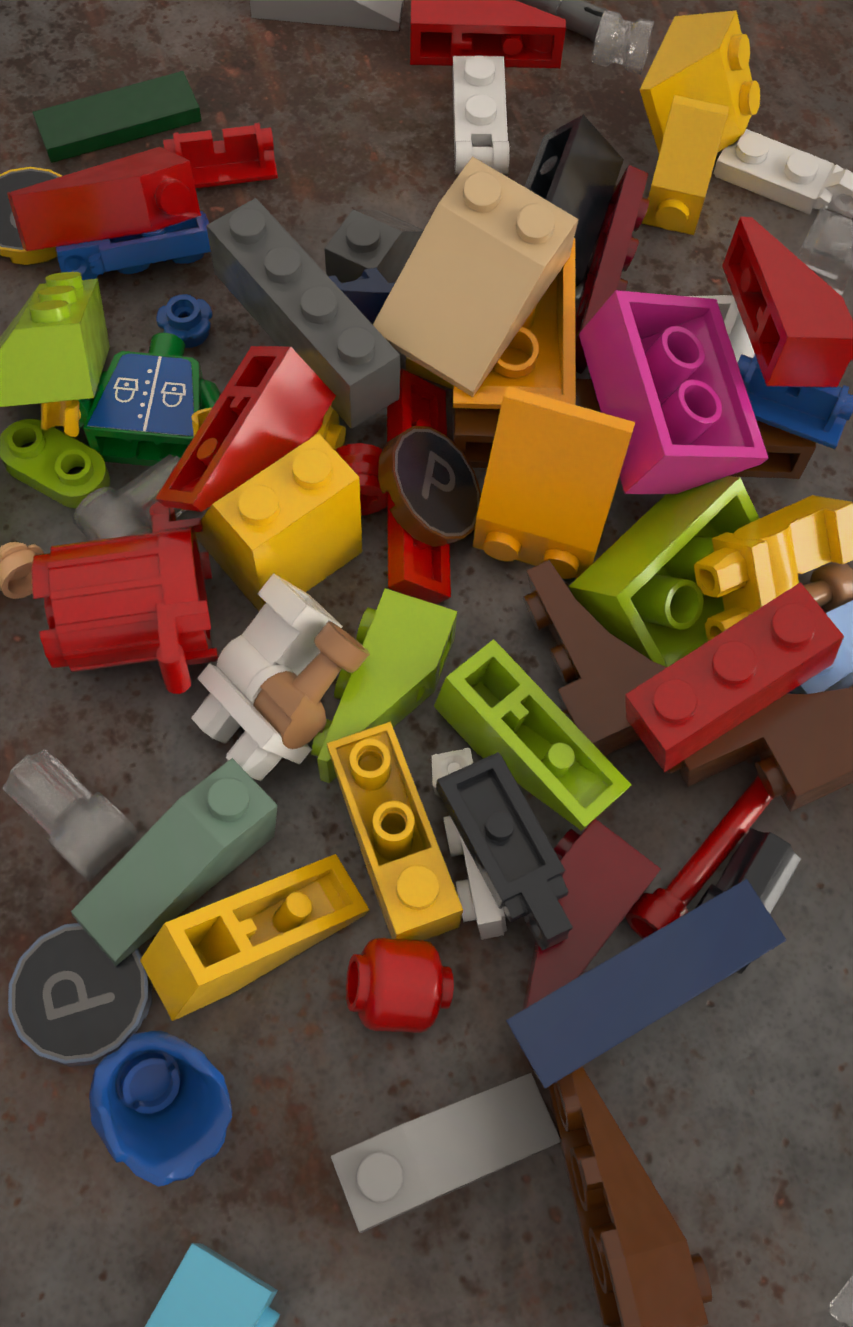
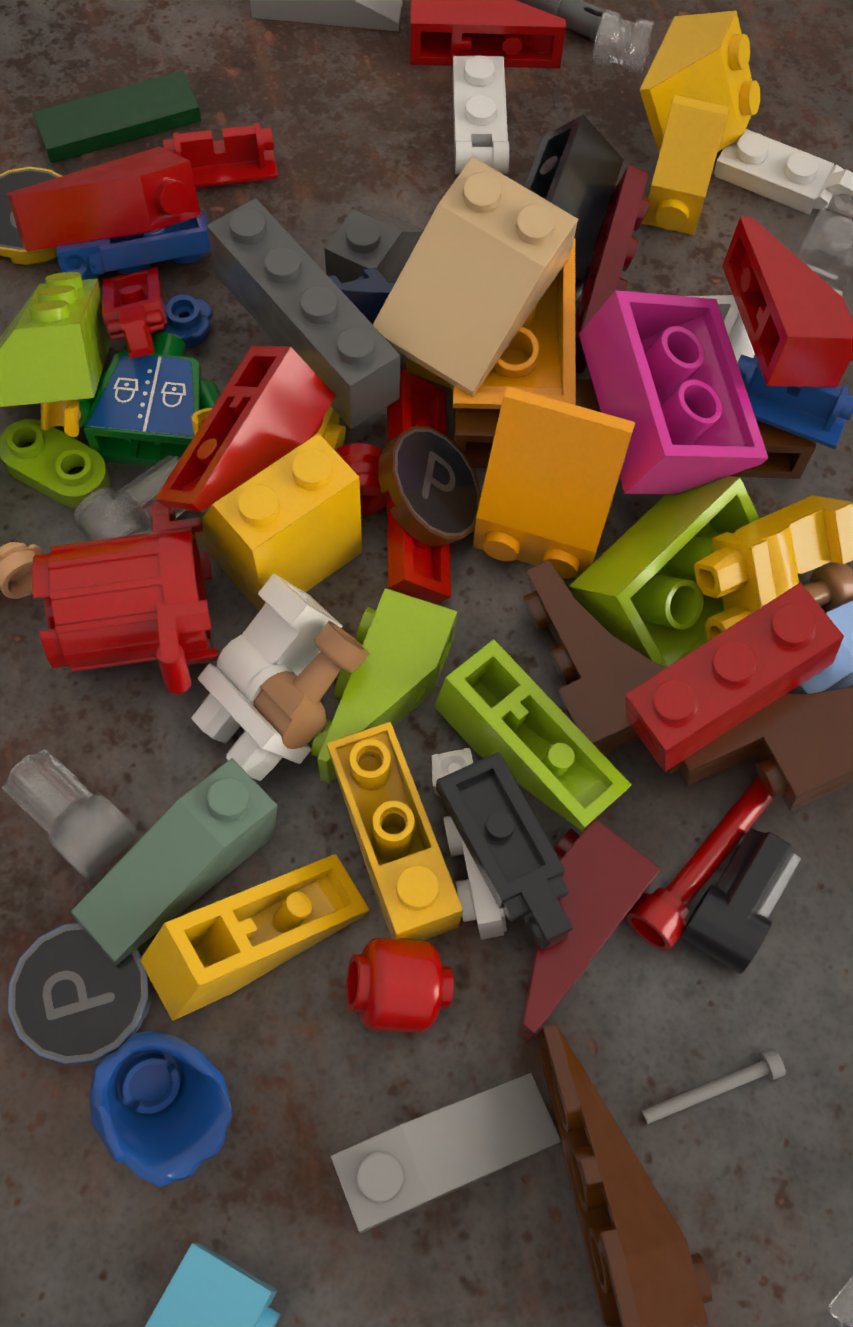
dark blue slope [506,879,786,1088] -> none
none -> red hinge [102,267,167,359]
none -> light grey piece [641,1048,786,1124]

